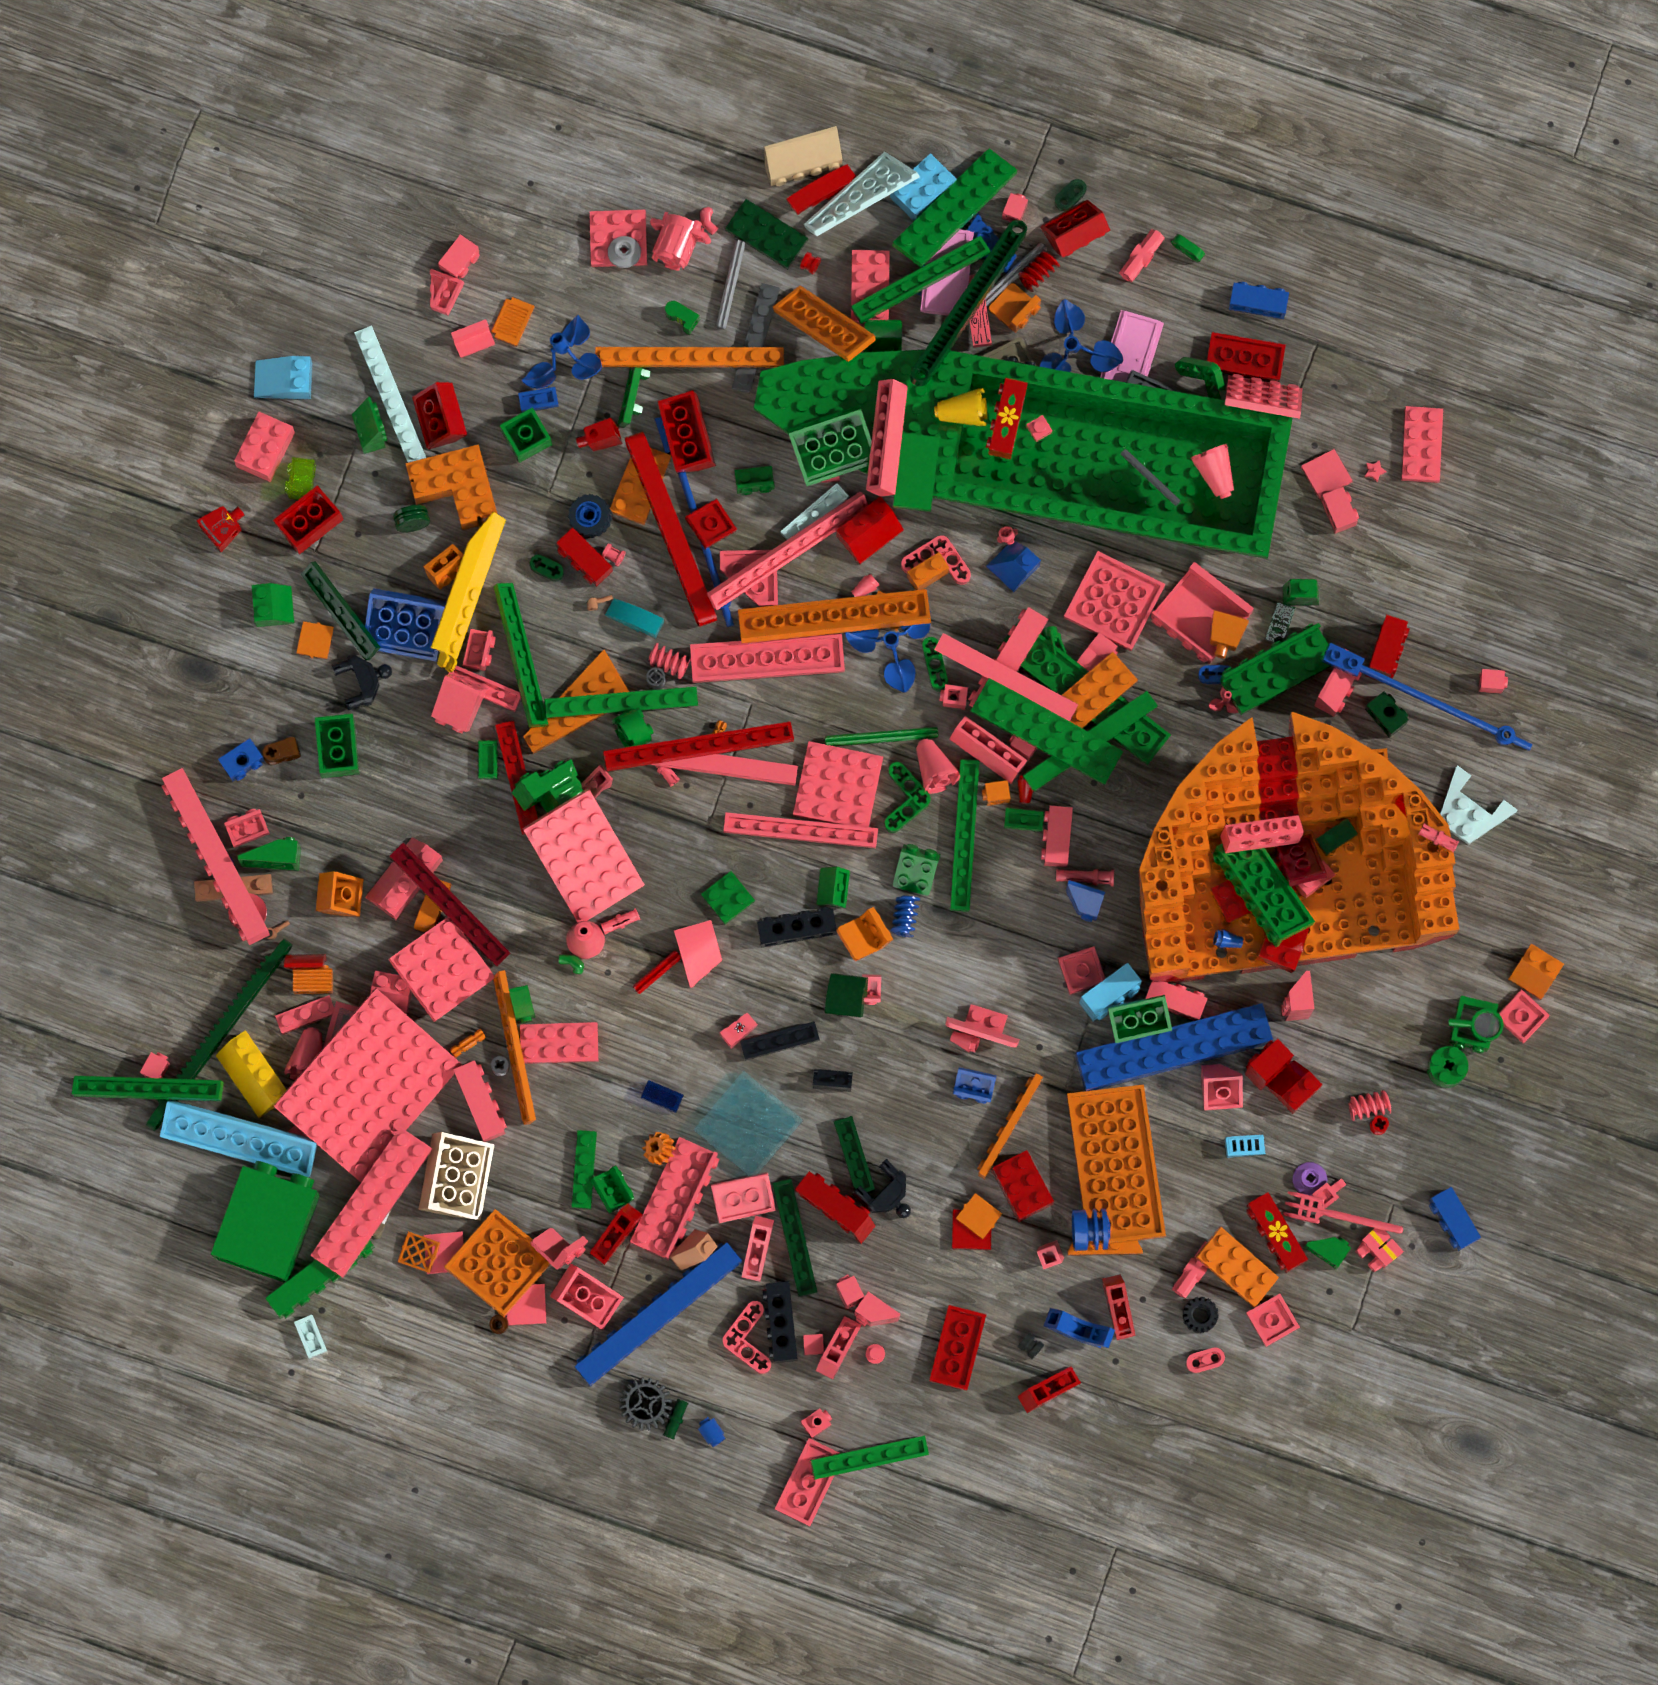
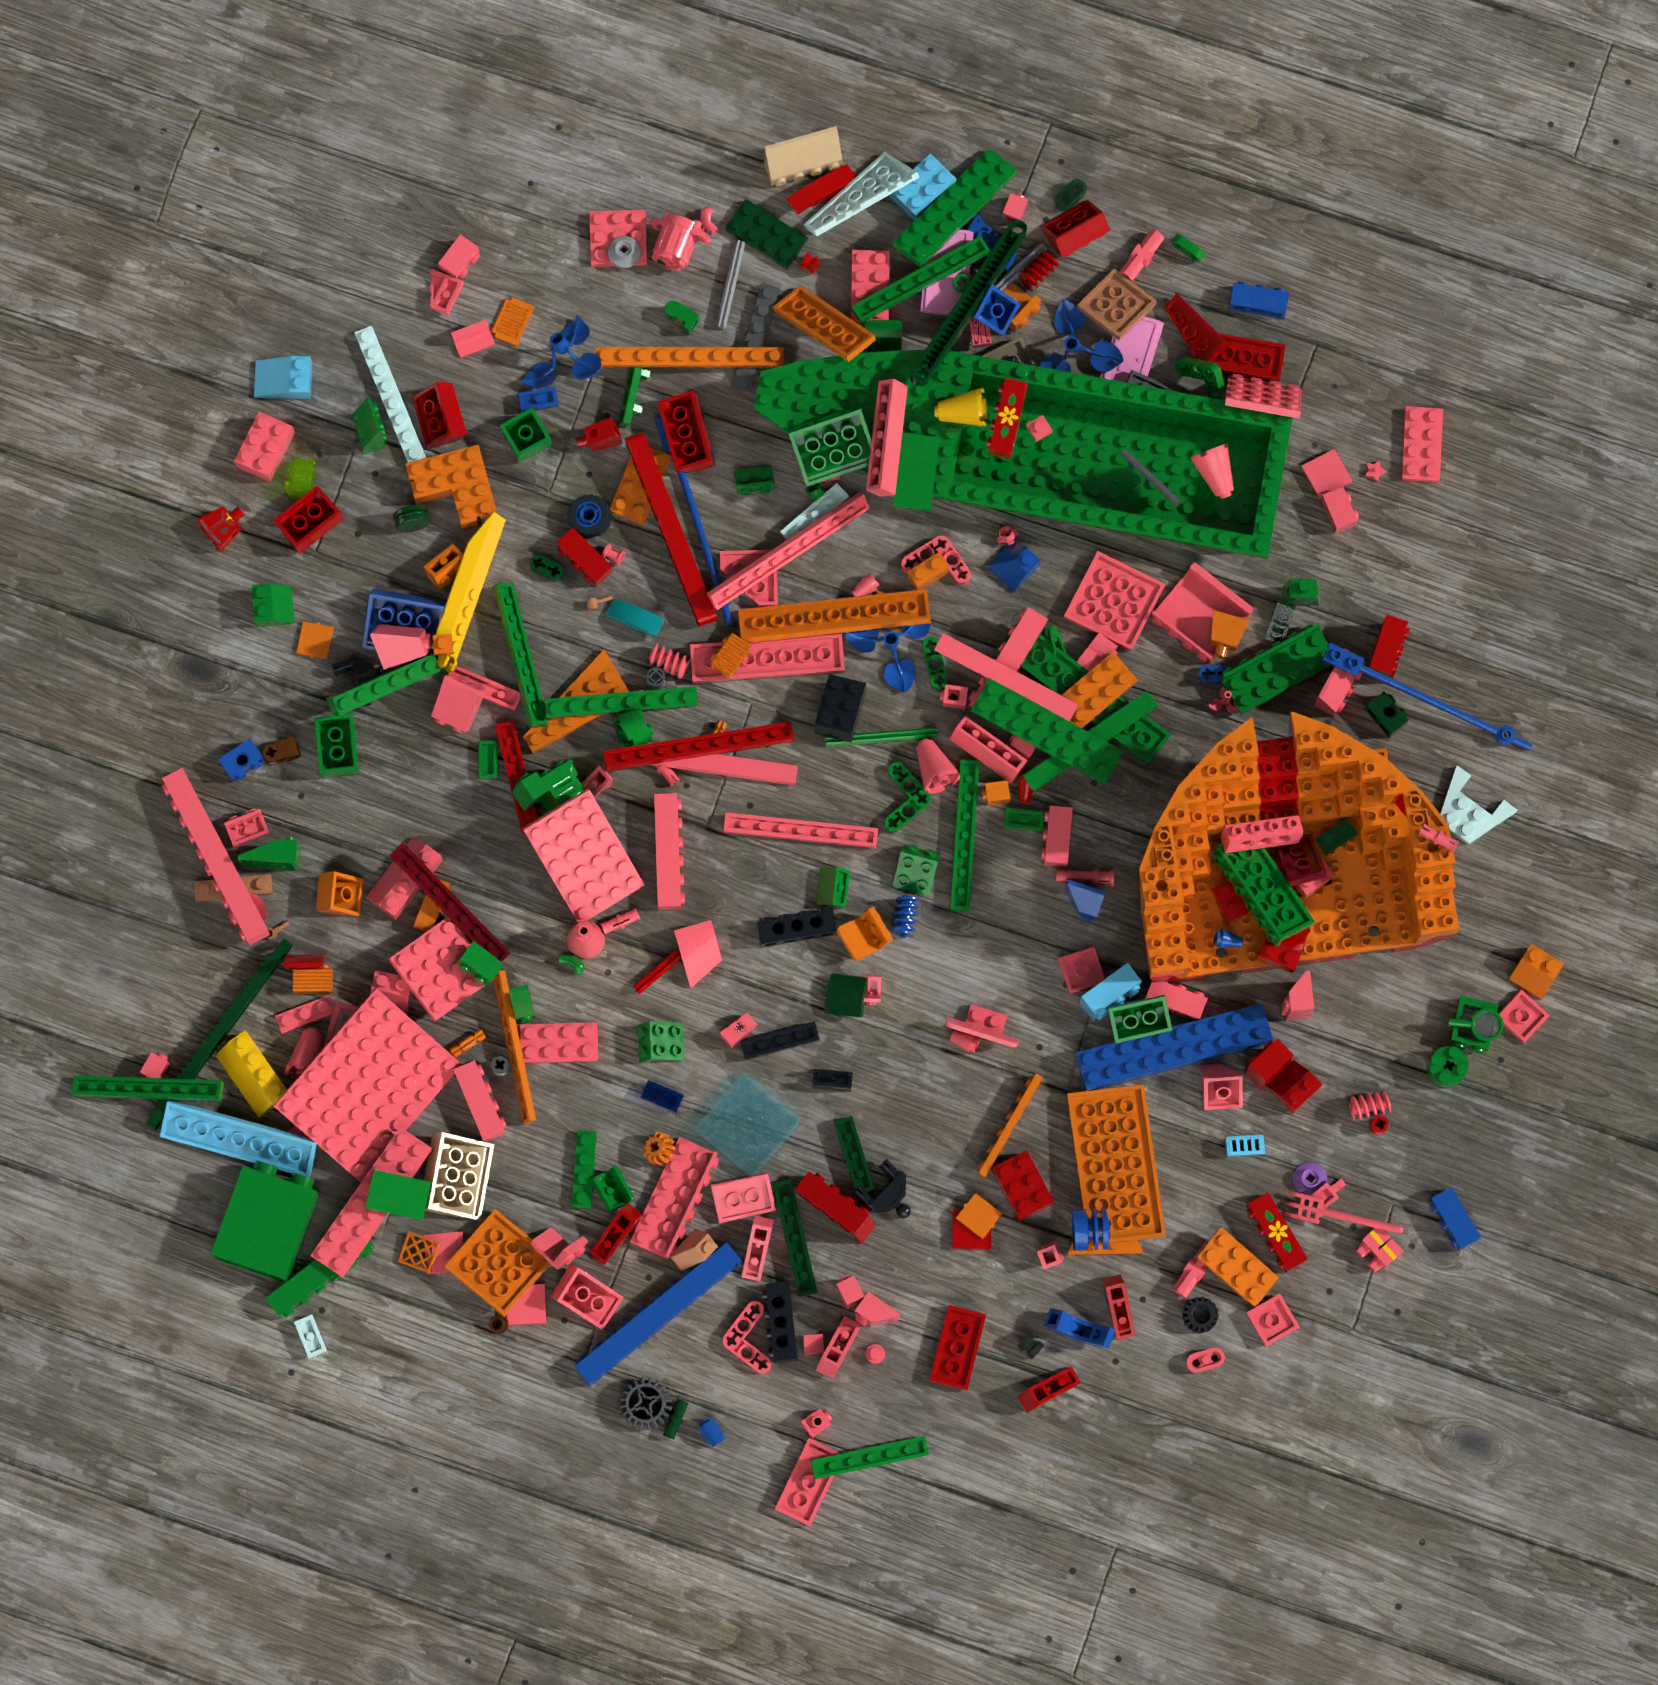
dark green plate [301,561,381,661] -> none
coral bracket [463,629,496,671] -> none
red tile [685,498,737,549] -> none
green plate [701,871,755,925] -> none
coral plate [793,741,883,827] -> none
red slope [836,497,904,565] -> none
blue bracket [953,1067,997,1104] -> none
green slope [1304,1237,1351,1270] -> none
coral brick [1479,669,1508,694] -> none
none -> green brick [326,653,441,716]
none -> green tile [365,1170,431,1220]
none -> coral slope [370,624,433,669]
none -> orange plate [432,634,453,655]
none -> green brick [456,941,504,986]
none -> green bracket [637,1021,684,1063]
none -> coral brick [654,793,685,911]
none -> orange brick [710,633,751,680]
none -> green bush [806,483,825,500]
none -> black brick [814,674,866,743]
none -> green bush [953,274,970,293]
none -> blue slope [973,284,1021,336]
none -> nougat plate [1077,269,1157,341]
none -> red wing [1164,294,1229,362]

